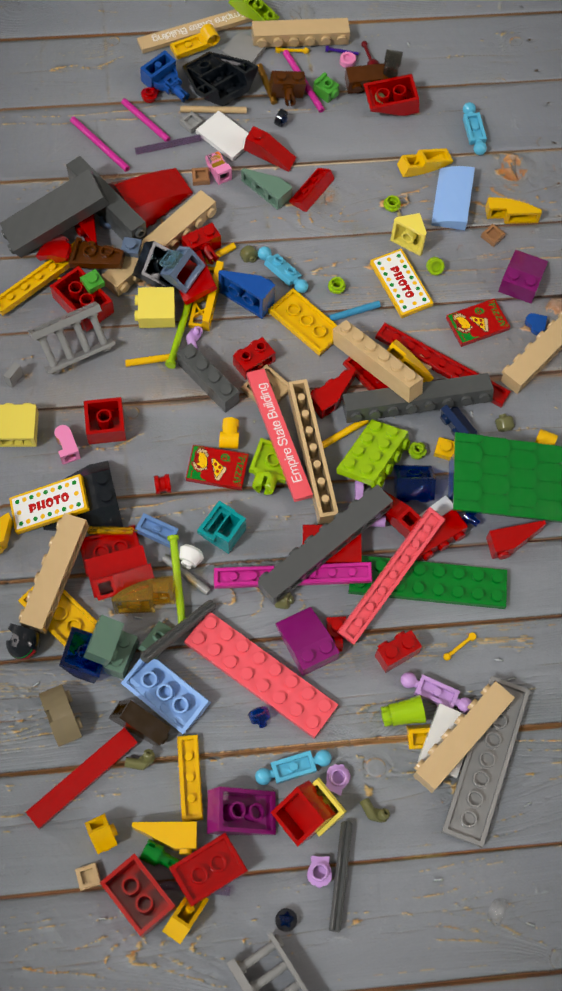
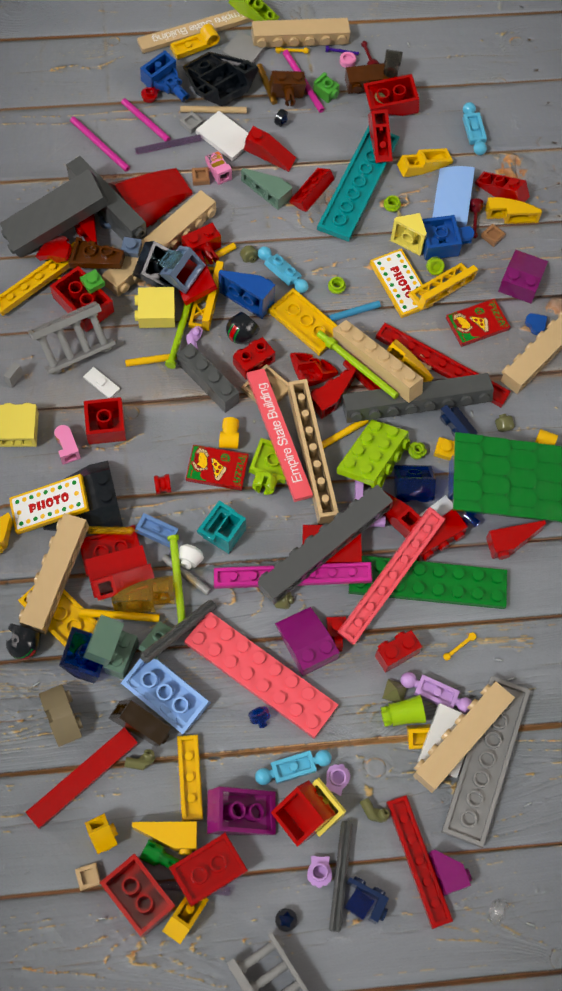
none -> yellow bar [78,608,160,622]
none -> white piece [83,367,120,398]
none -> black helmet [226,312,260,344]
none -> red brick [290,353,338,387]
none -> teal plate [317,126,400,242]
none -> lime bar [317,330,399,399]
none -> clear blue tile [344,889,374,921]
none -> dark blue bracket [346,876,389,924]
none -> red slope [368,109,393,163]
none -> olive slope [382,679,407,703]
none -> red tile [386,795,453,929]
none -> yellow fence [408,262,478,310]
none -> blue brick [422,215,474,260]
none -> magenta slope [428,850,472,896]
none -> dark red hinge [469,198,483,239]
none -> red slope [475,171,530,203]

